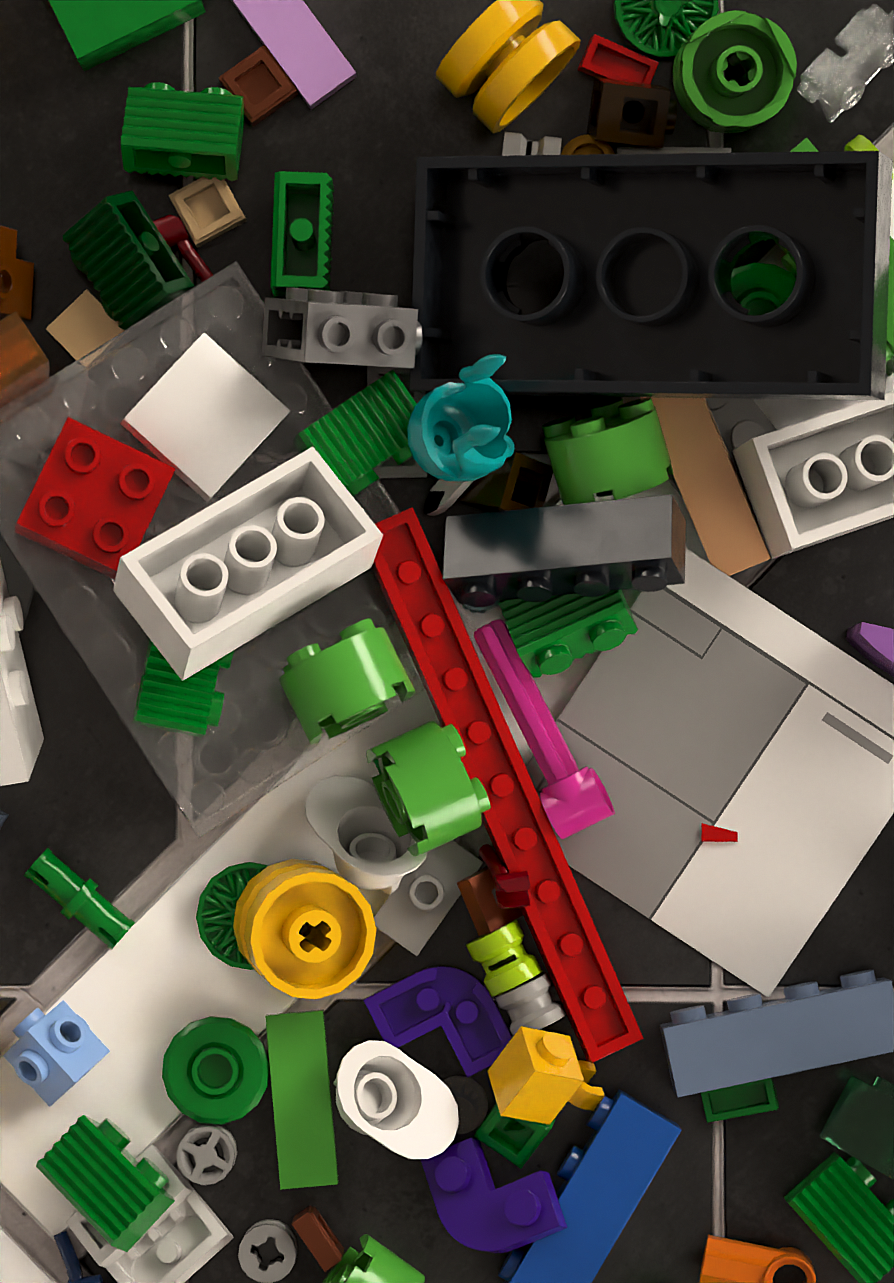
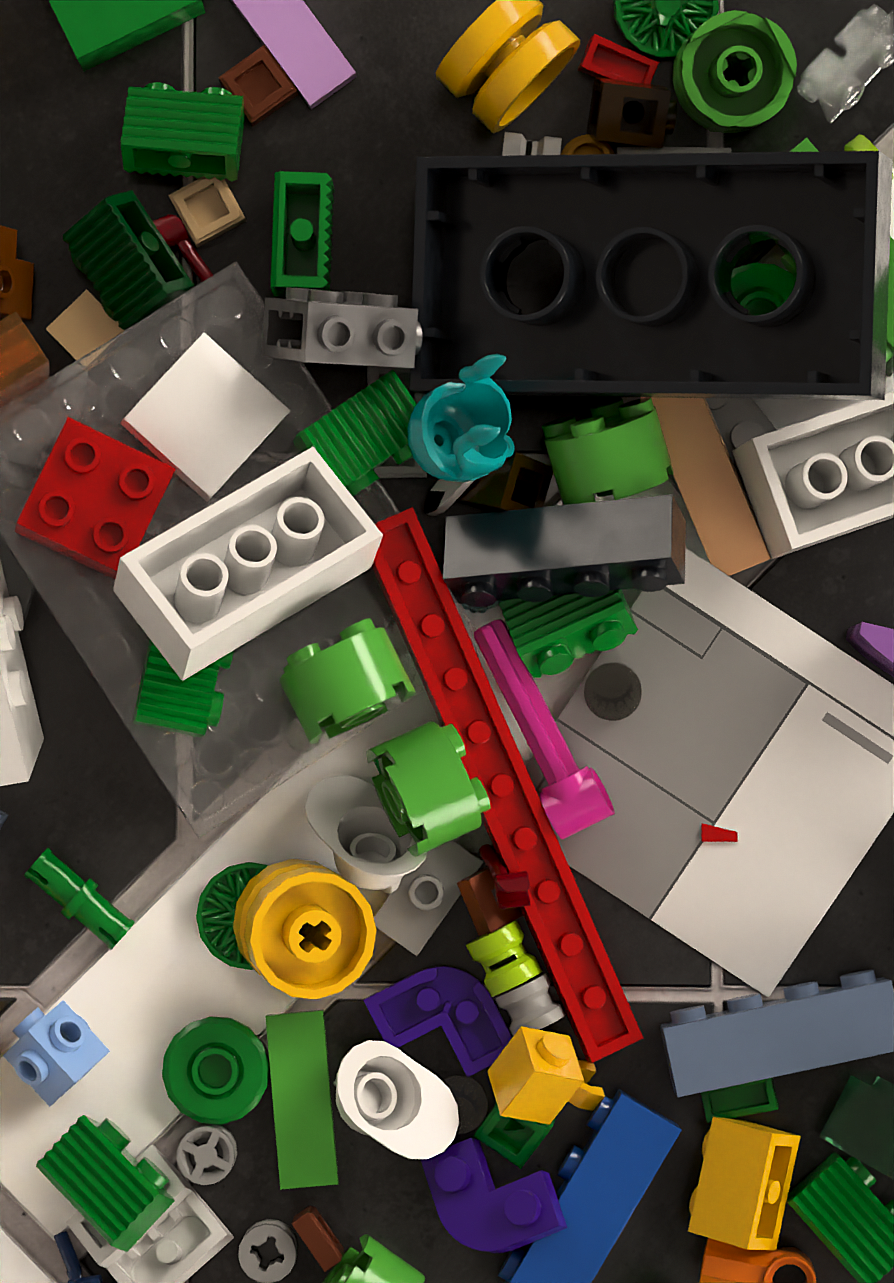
none -> clear smoke tile [584,662,642,721]
none -> yellow brick [688,1117,801,1250]

